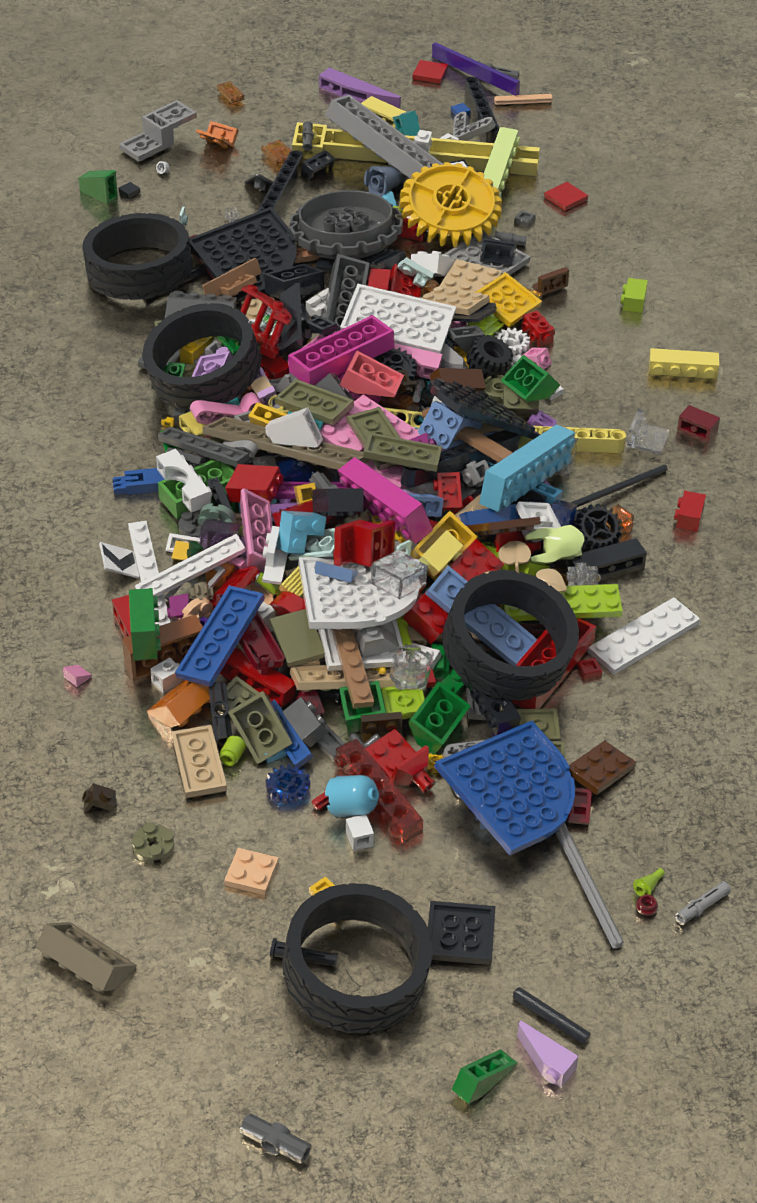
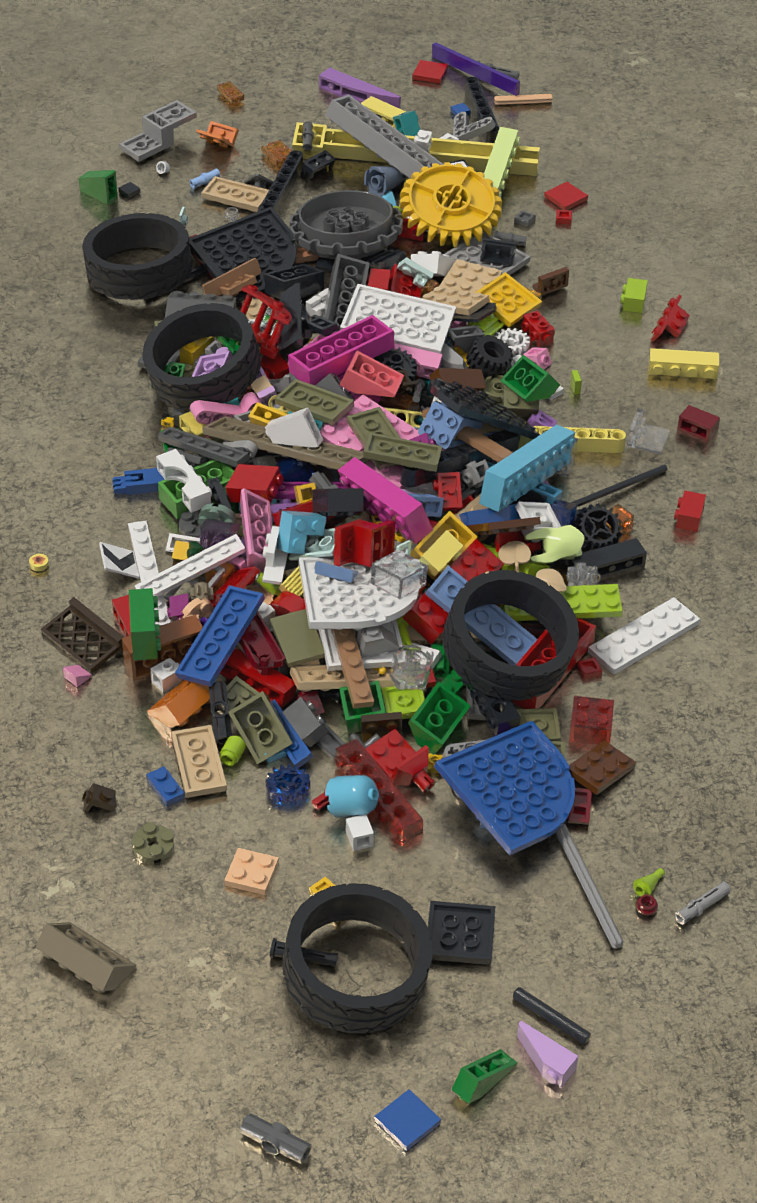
none -> light yellow tile [29,554,49,572]
none -> dark brown fence [40,597,124,673]
none -> blue plate [146,766,185,806]
none -> light blue pin [189,168,221,189]
none -> tan plate [201,176,269,212]
none -> blue tile [374,1089,441,1151]
none -> red tile [556,210,572,225]
none -> clear red brick [569,696,614,745]
none -> lime tile [570,370,582,395]
none -> red bracket [650,294,690,342]

